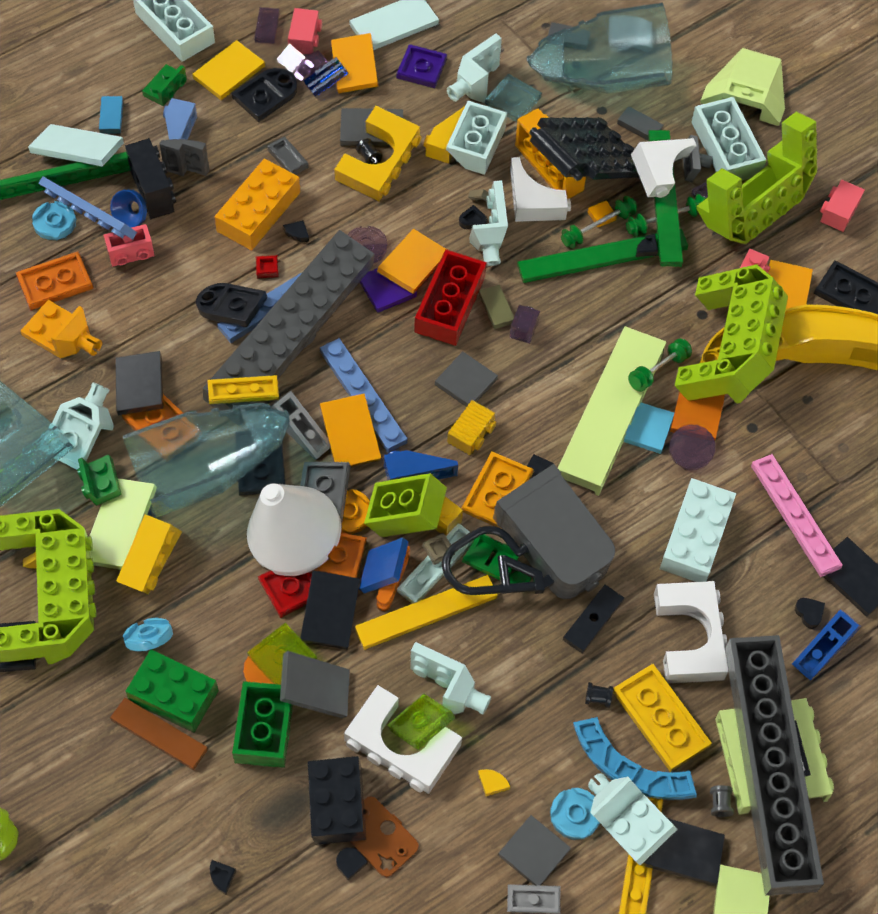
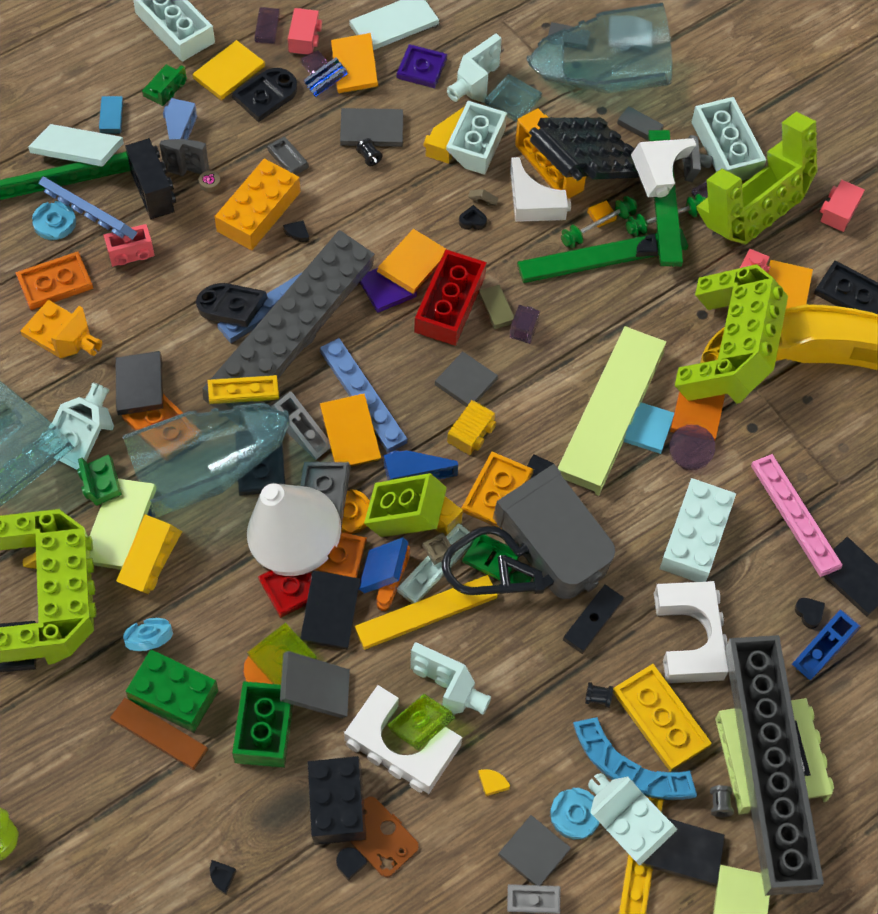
blue piece [110,189,147,228] -> none
red tile [256,255,279,279] -> none
brick [277,44,314,80] -> none
yellow arch [334,106,421,201] -> none
tile [348,226,388,264] -> none
light aqua plate [469,180,508,266] -> none
green axle [628,338,692,392] -> none
yellowish green wedge [700,48,785,126] -> none
none -> dark tan tile [199,171,221,192]

